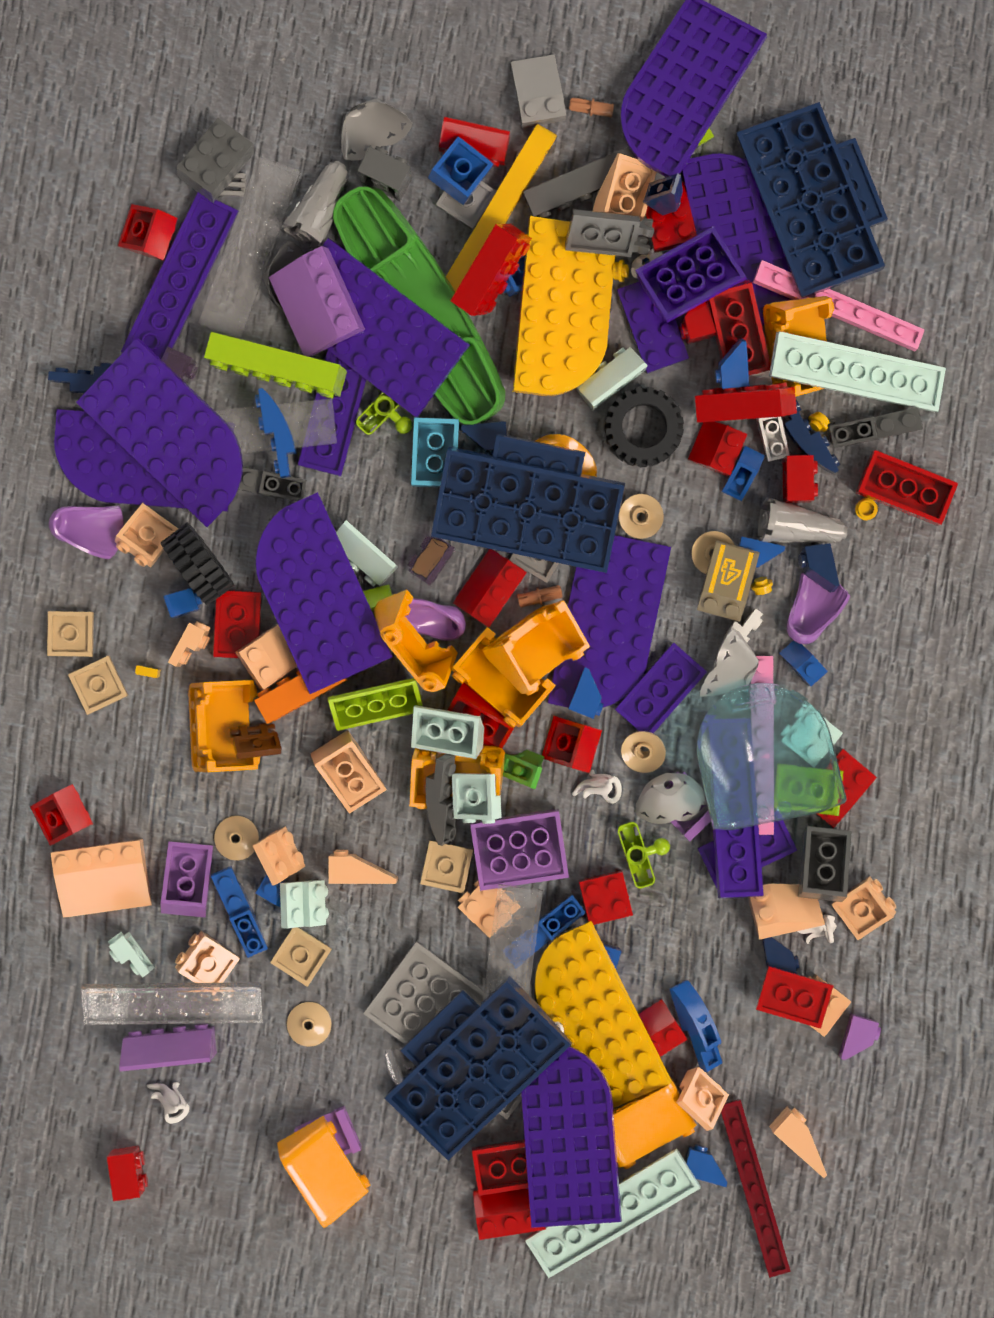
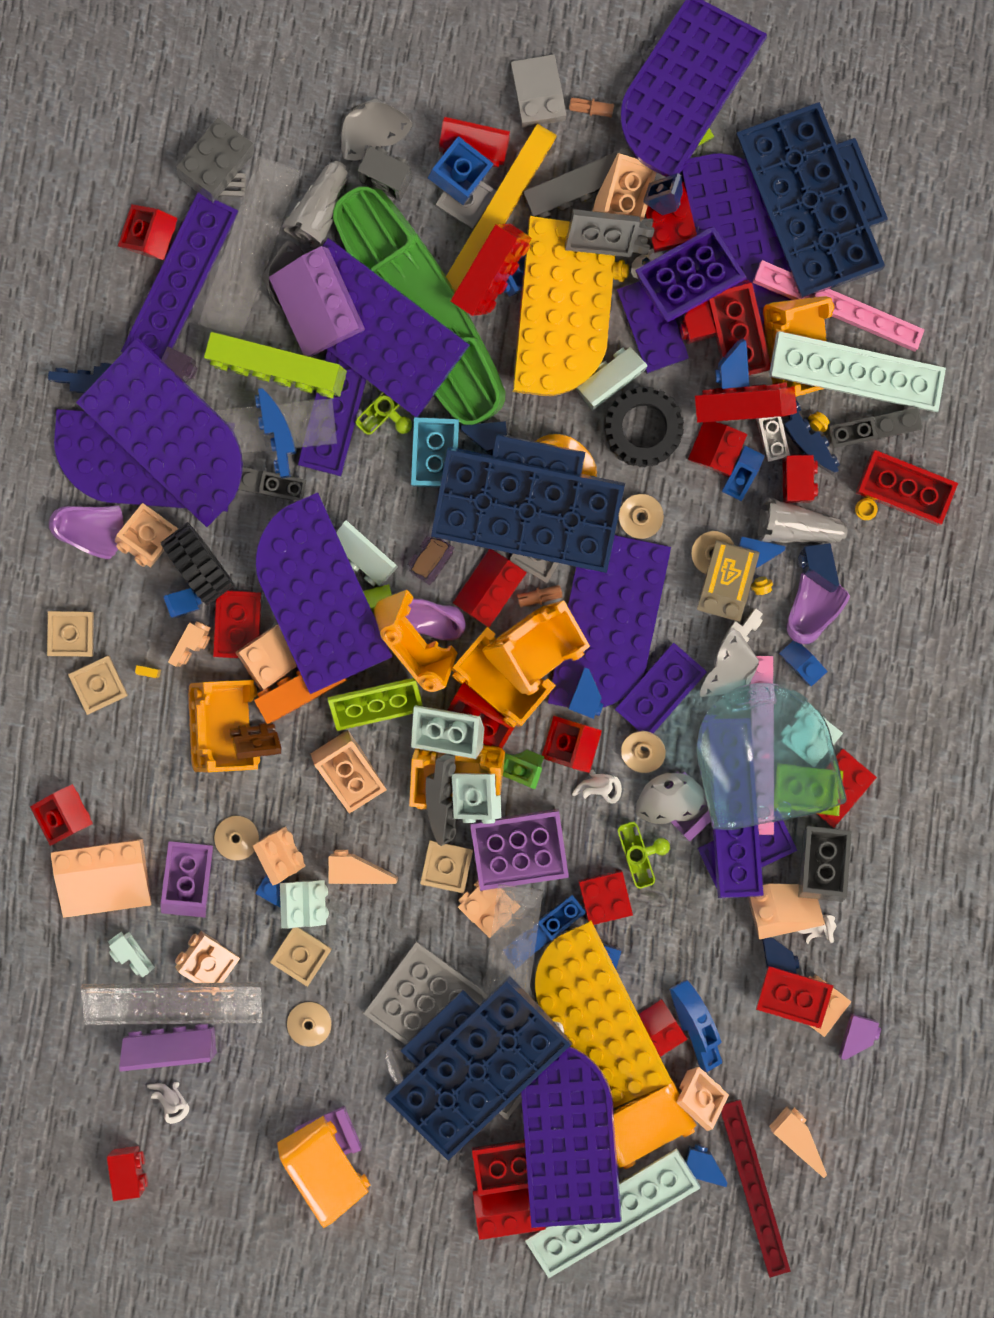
blue slope [211,866,268,958] -> none
light nougat plate [831,876,896,940] -> none

